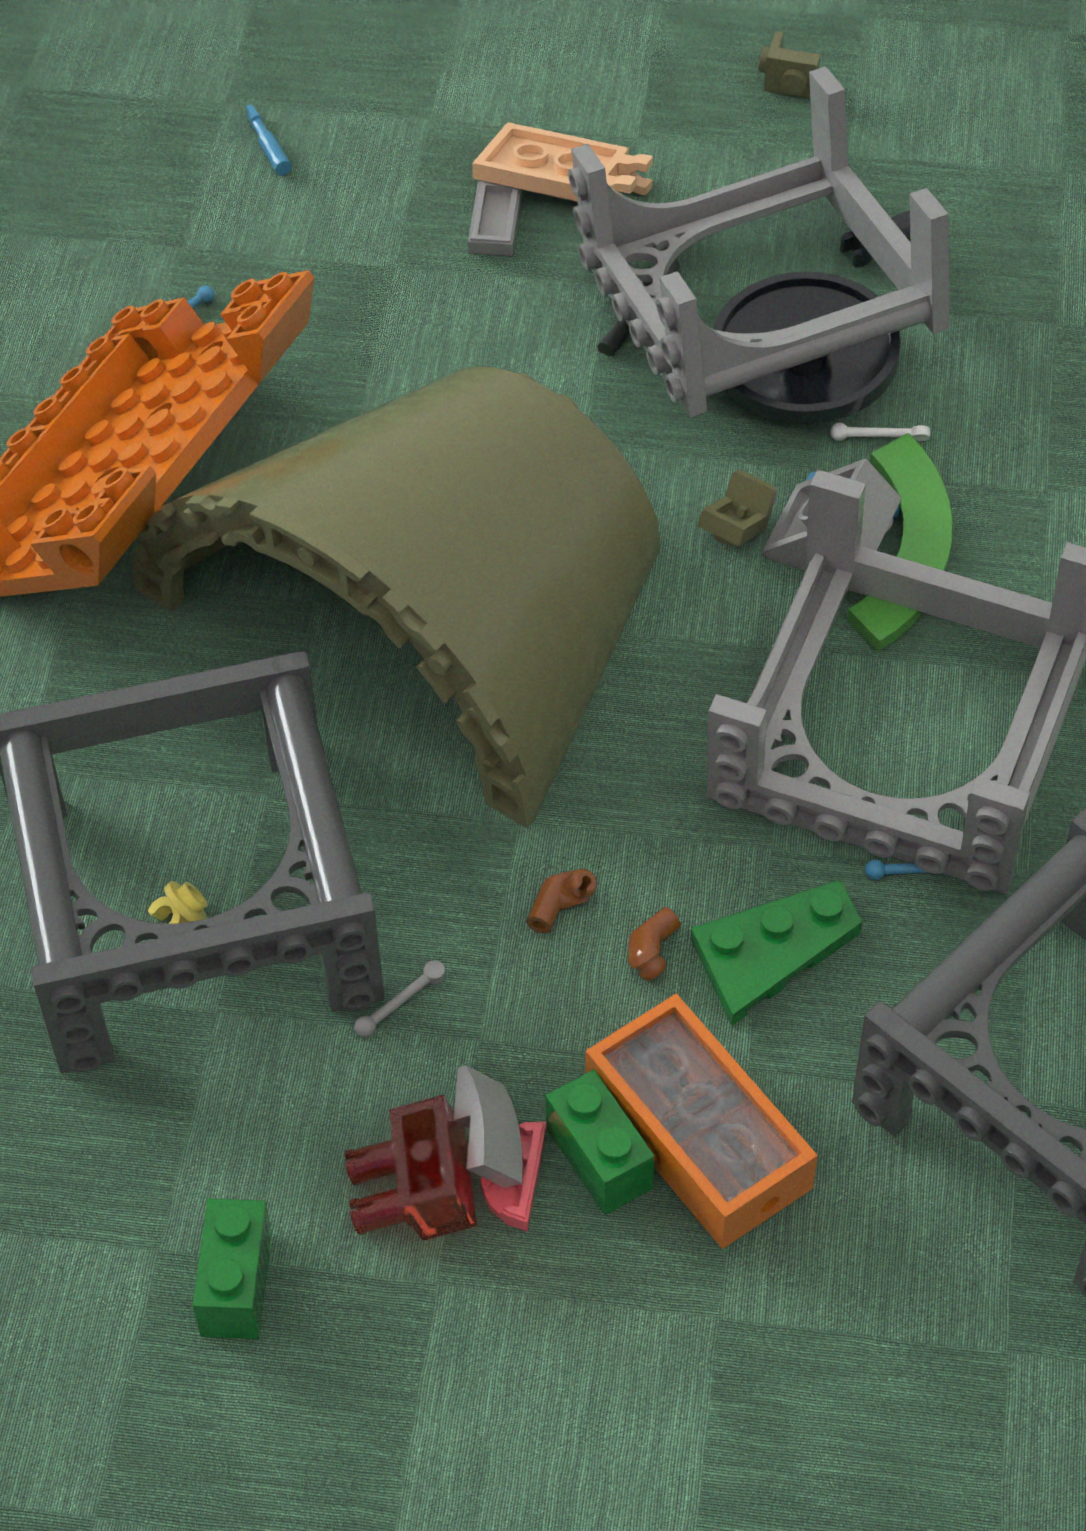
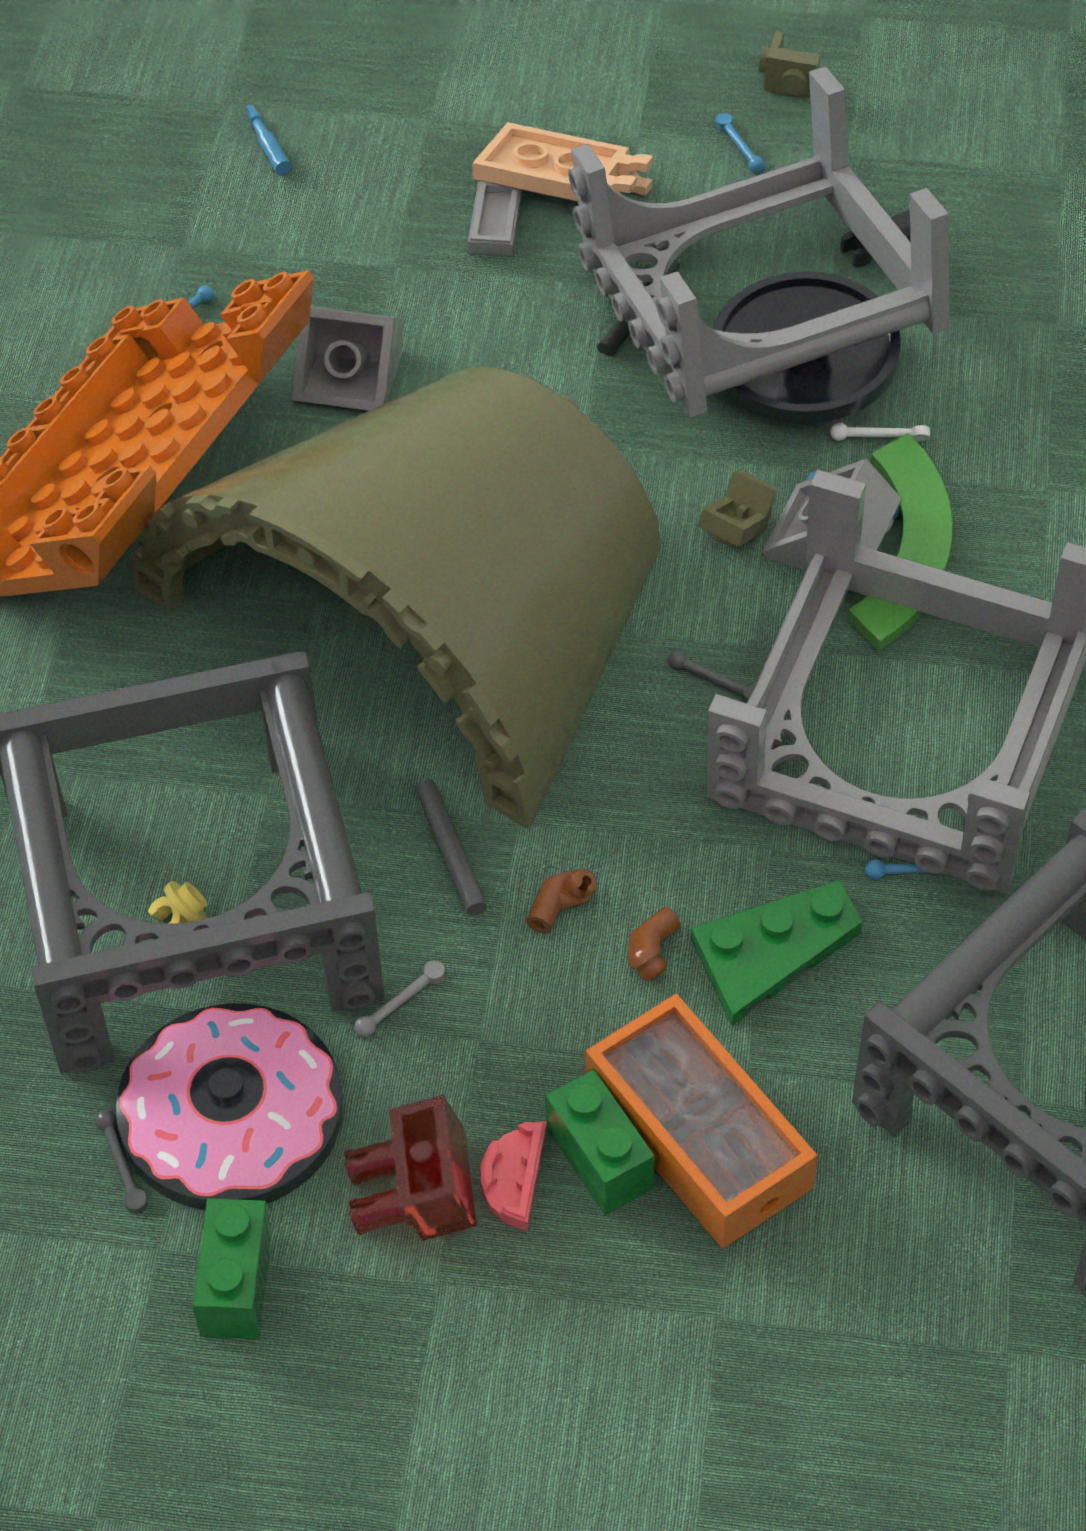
light grey slope [454,1065,523,1188] -> none
none -> dark grey hinge [95,1110,148,1214]
none -> dish [116,1003,343,1210]
none -> light grey slope [292,307,405,411]
none -> dark grey bar [416,780,487,916]
none -> dark grey hinge [668,650,756,703]
none -> dark azure hinge [716,113,766,174]

